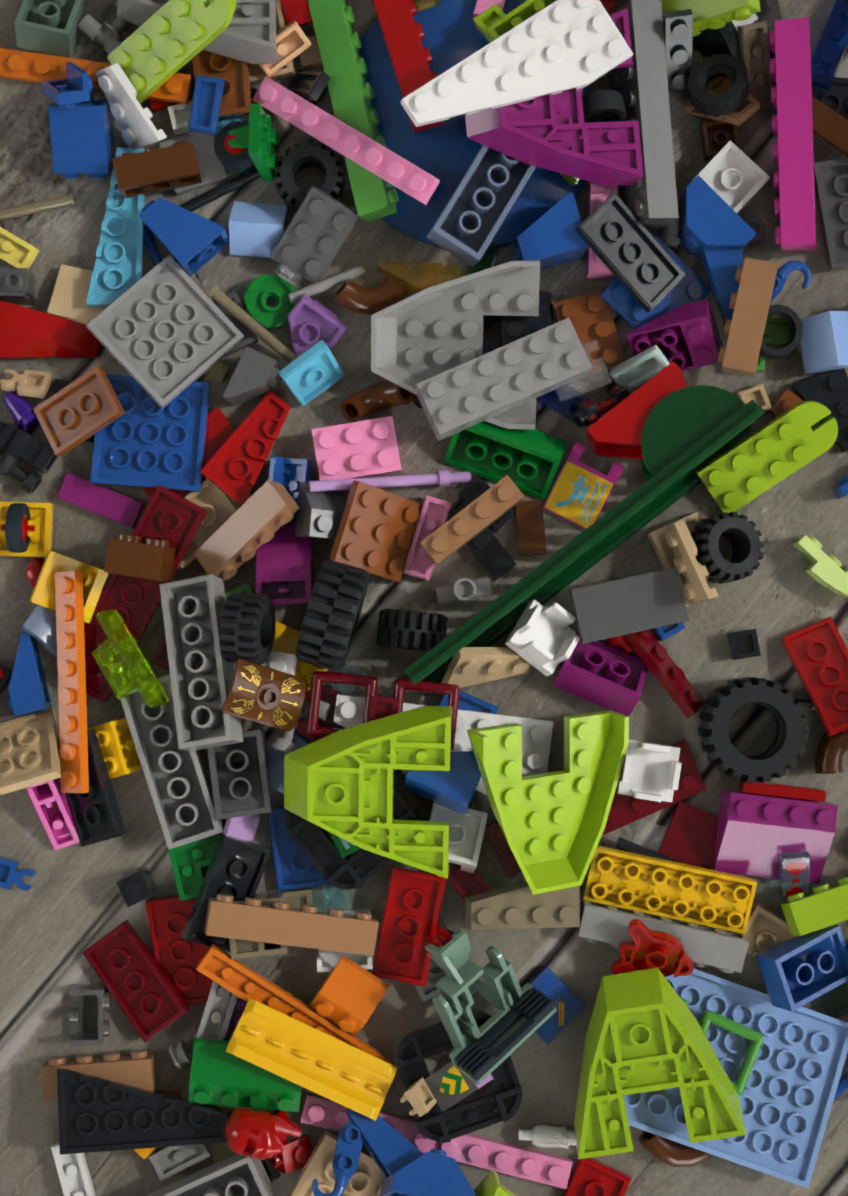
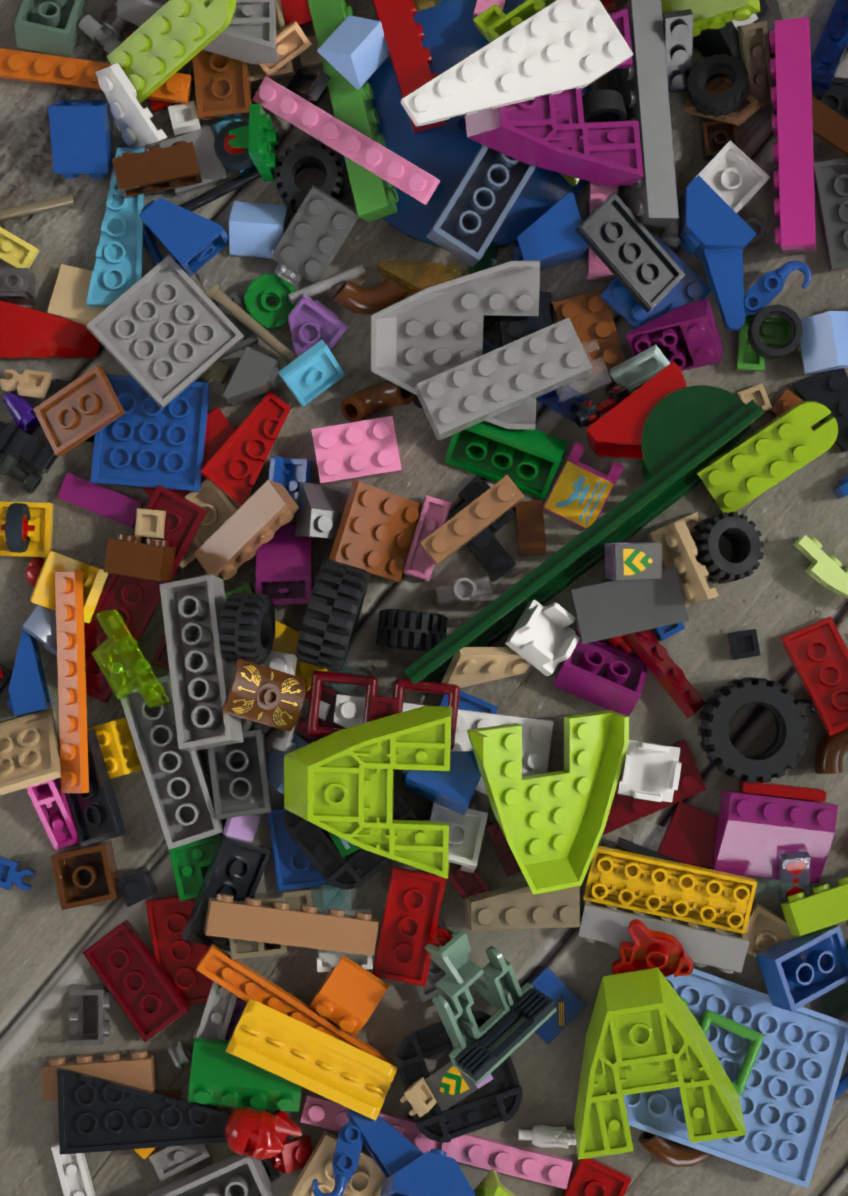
blue bracket [41,62,93,108] -> none
blue tile [188,75,225,136] -> none
lavender bar [308,470,471,492] -> none
medium nougat brick [717,257,779,377] -> none
none -> reddish brown brick [51,841,122,910]
none -> tan tile [134,508,166,538]
none -> light blue slope [317,15,389,90]
none -> piece [604,542,662,581]

